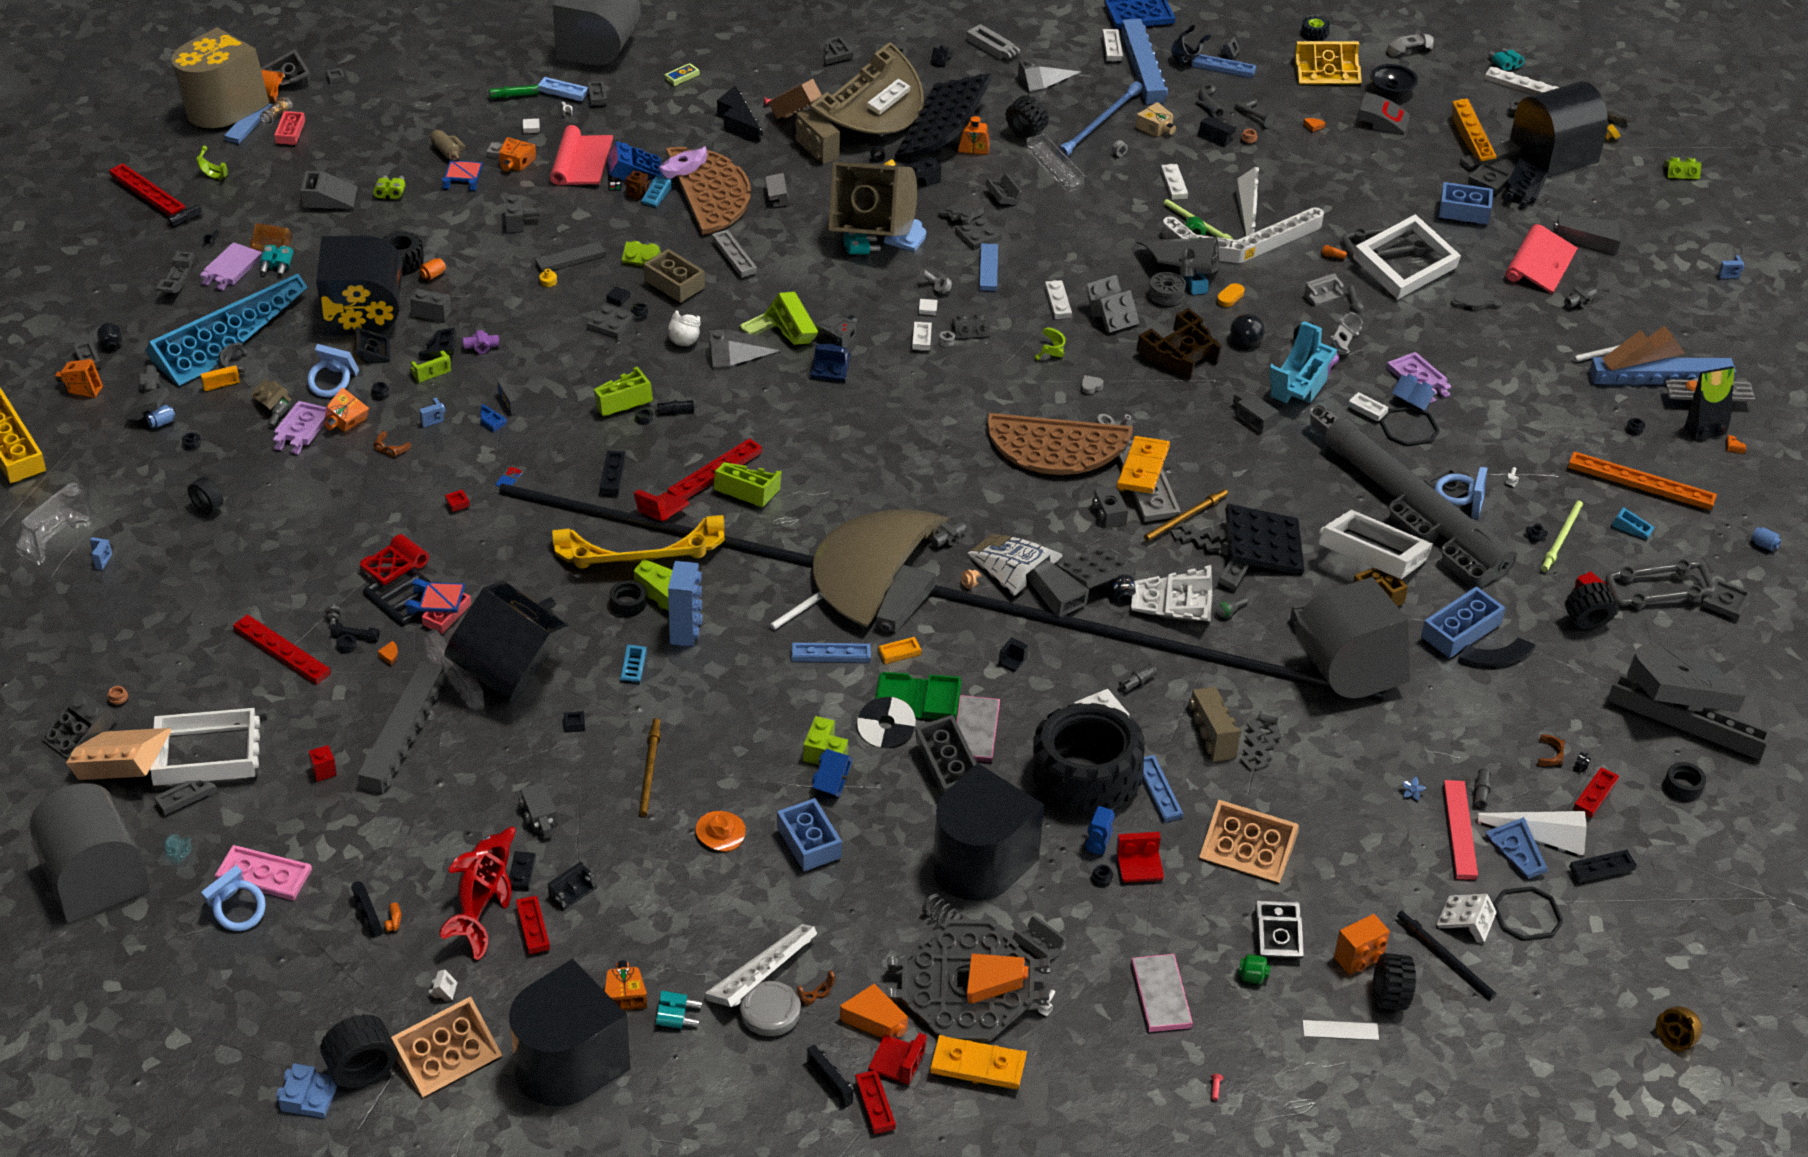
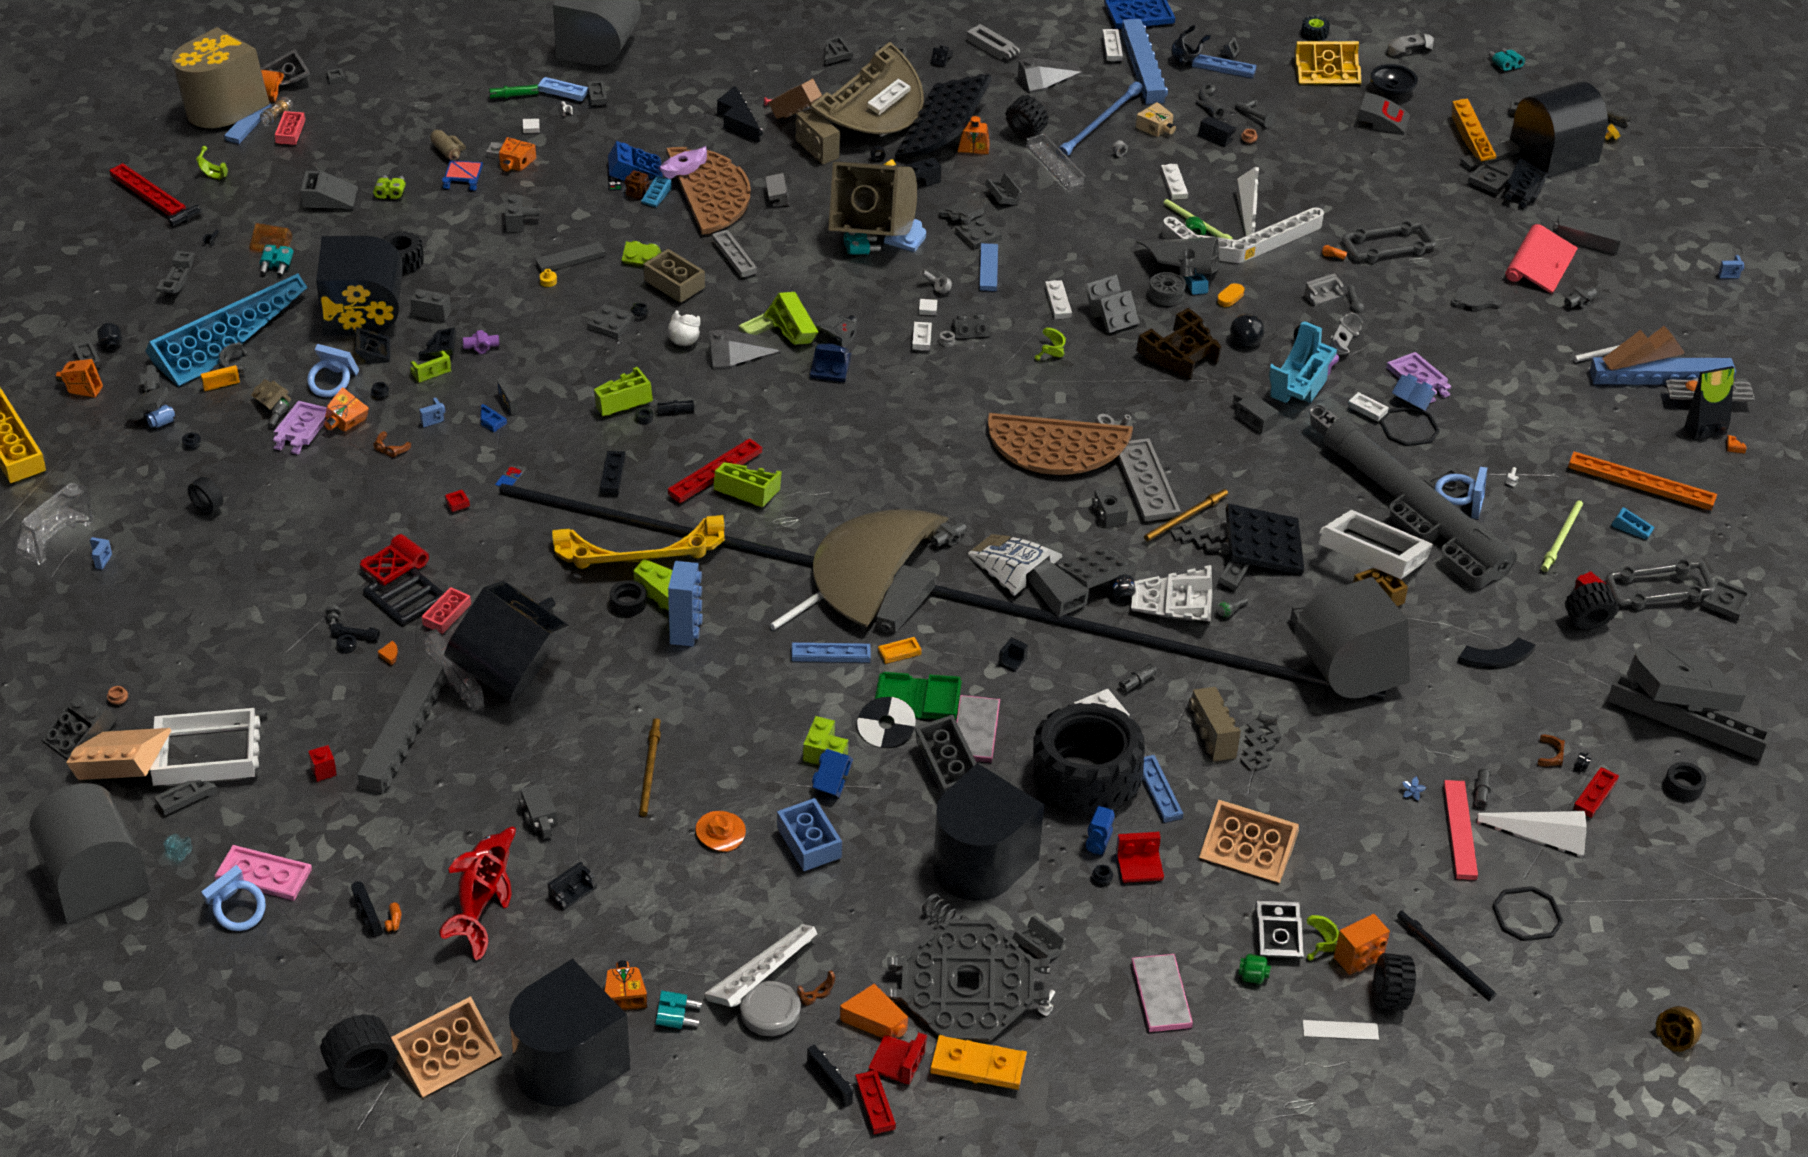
lavender tile [200,242,262,291] -> none
red plate [233,614,331,685] -> none
medium blue plate [276,1063,338,1118] -> none
flag [405,579,465,614] -> none
orange brick [419,258,446,281] -> none
white tile [429,970,458,1002] -> none
black plate [509,851,536,891] -> none
red plate [516,895,550,954] -> none
coral door [550,125,613,185] -> none
black tile [564,711,585,732] -> none
black tile [606,286,630,306] -> none
dark azure slope [620,644,647,683] -> none
red bracket [633,489,689,521] -> none
tile [665,63,700,86] -> none
light nougat plate [961,570,981,589] -> none
orange slope [967,953,1029,1003] -> none
light grey tile [1082,375,1103,394] -> none
light orange container [1117,436,1170,494] -> none
coral piece [1210,1074,1224,1101] -> none
orange tile [1303,118,1326,132] -> none
white window [1353,214,1461,300] -> none
medium blue brick [1421,586,1505,658] -> none
white bracket [1437,894,1497,942] -> none
medium blue brick [1439,182,1493,224] -> none
white plate [1485,67,1559,95] -> none
medium blue wing [1485,817,1548,879] -> none
black plate [1526,524,1548,541] -> none
black plate [1569,850,1637,883] -> none
black plate [1627,418,1645,434] -> none
lime bracket [1664,157,1702,179] -> none
medium blue brick [1751,527,1781,551] -> none
none -> lime helmet [1306,915,1339,961]

